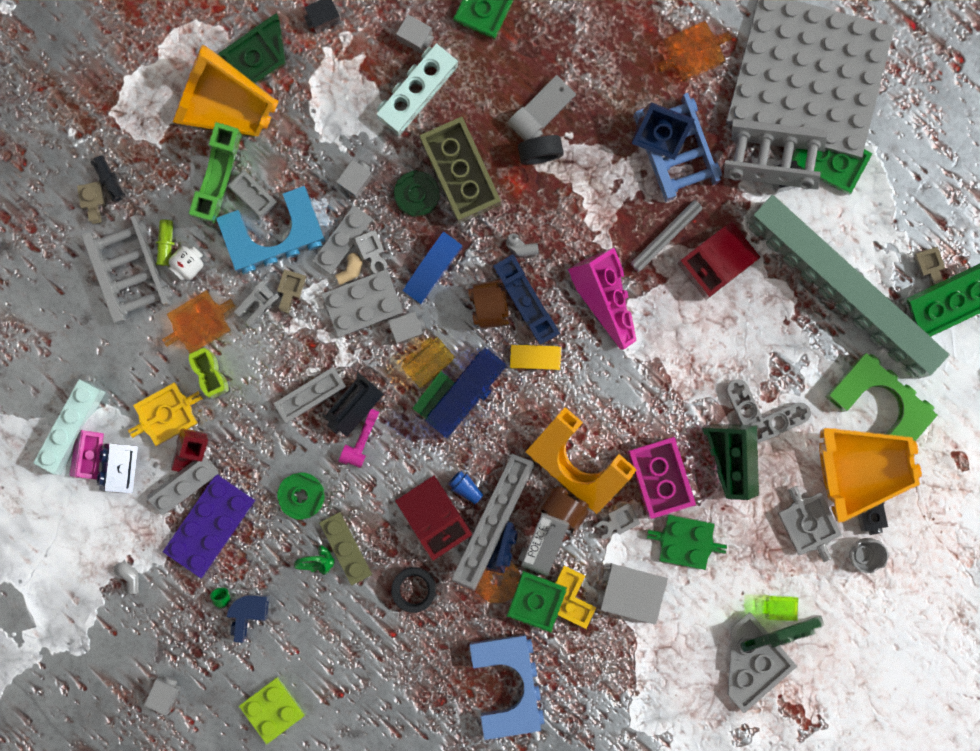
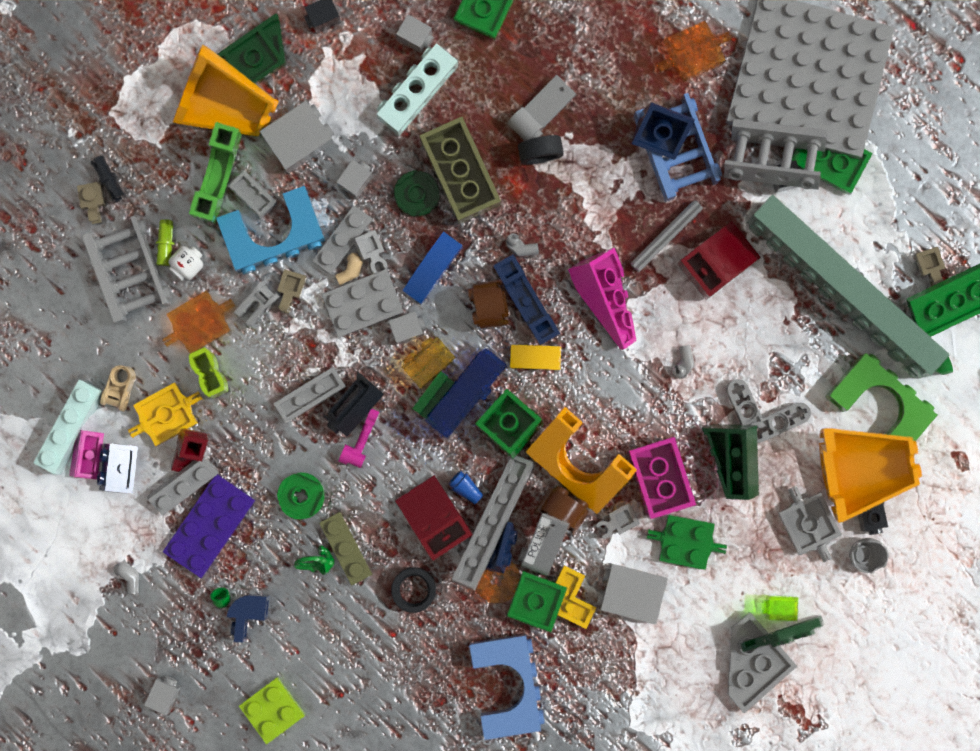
none -> tan piece [100,365,136,412]
none -> light grey brick [260,101,335,174]
none -> green brick [475,389,544,459]
none -> light grey arm [673,345,694,379]
none -> green hinge [936,357,953,375]

